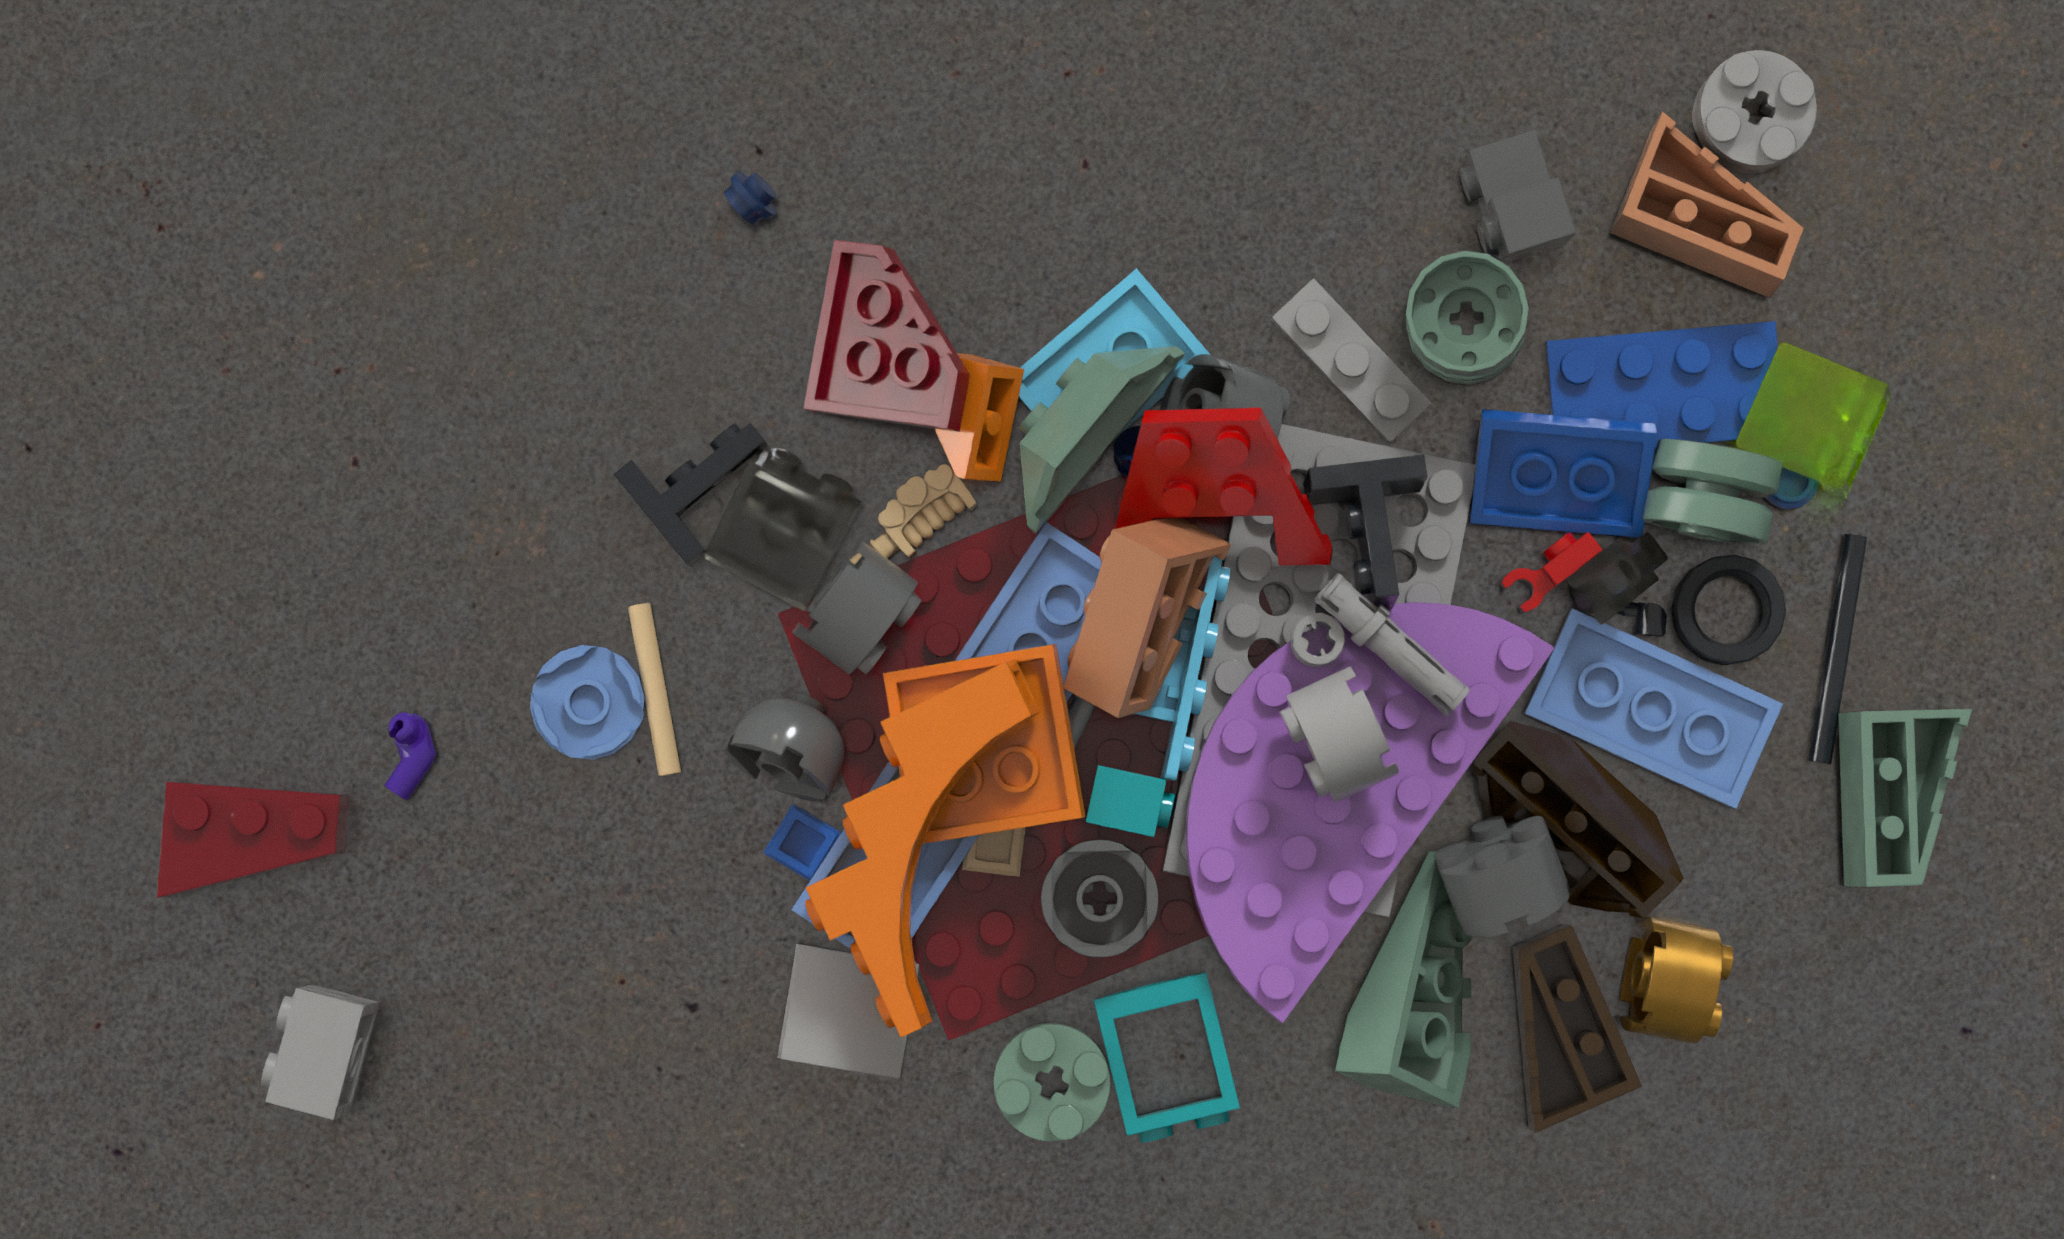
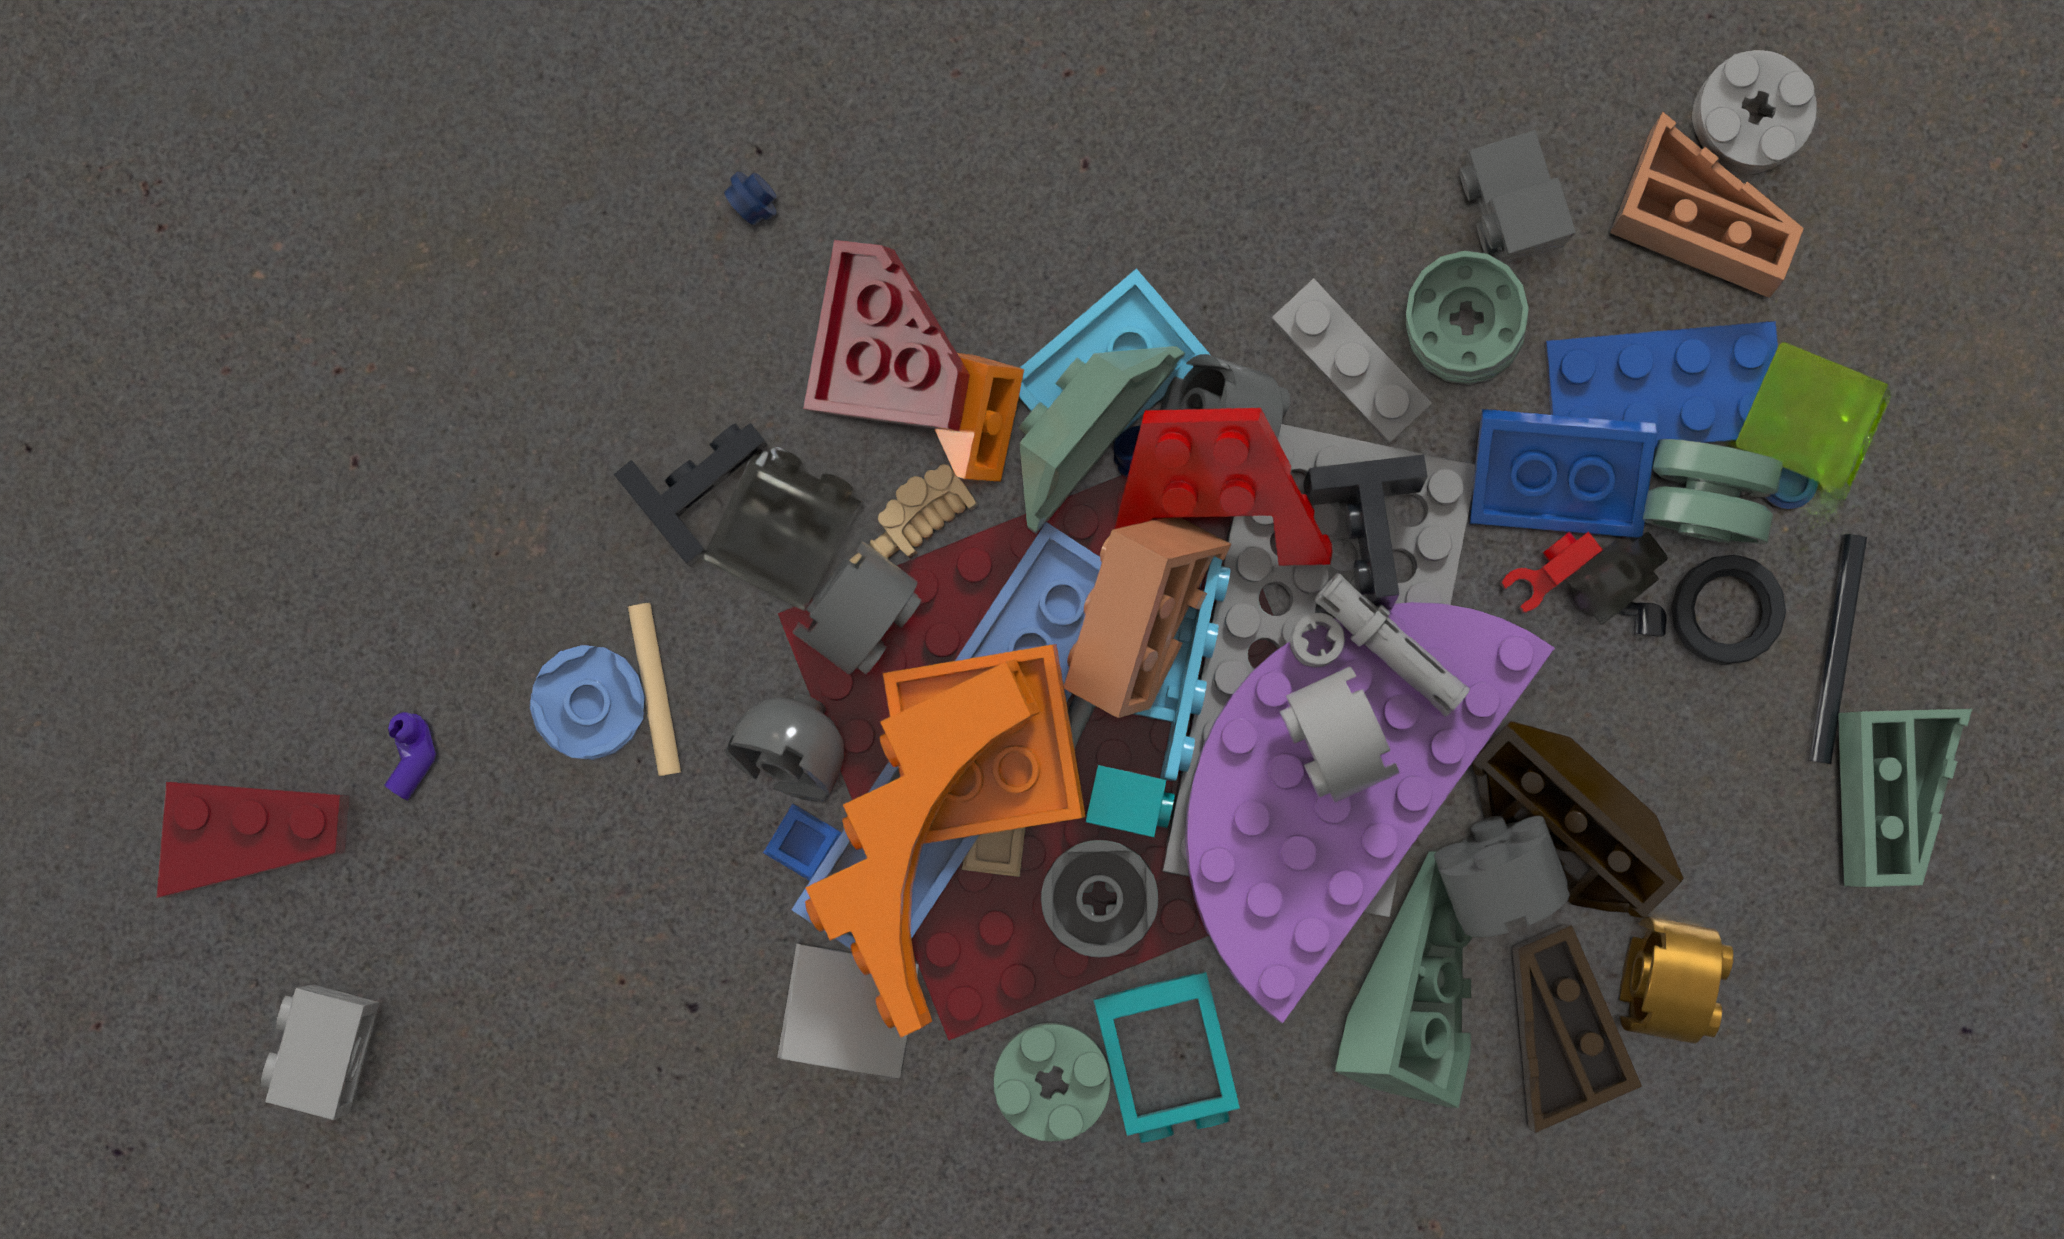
medium blue plate [1523,608,1783,809] -> none

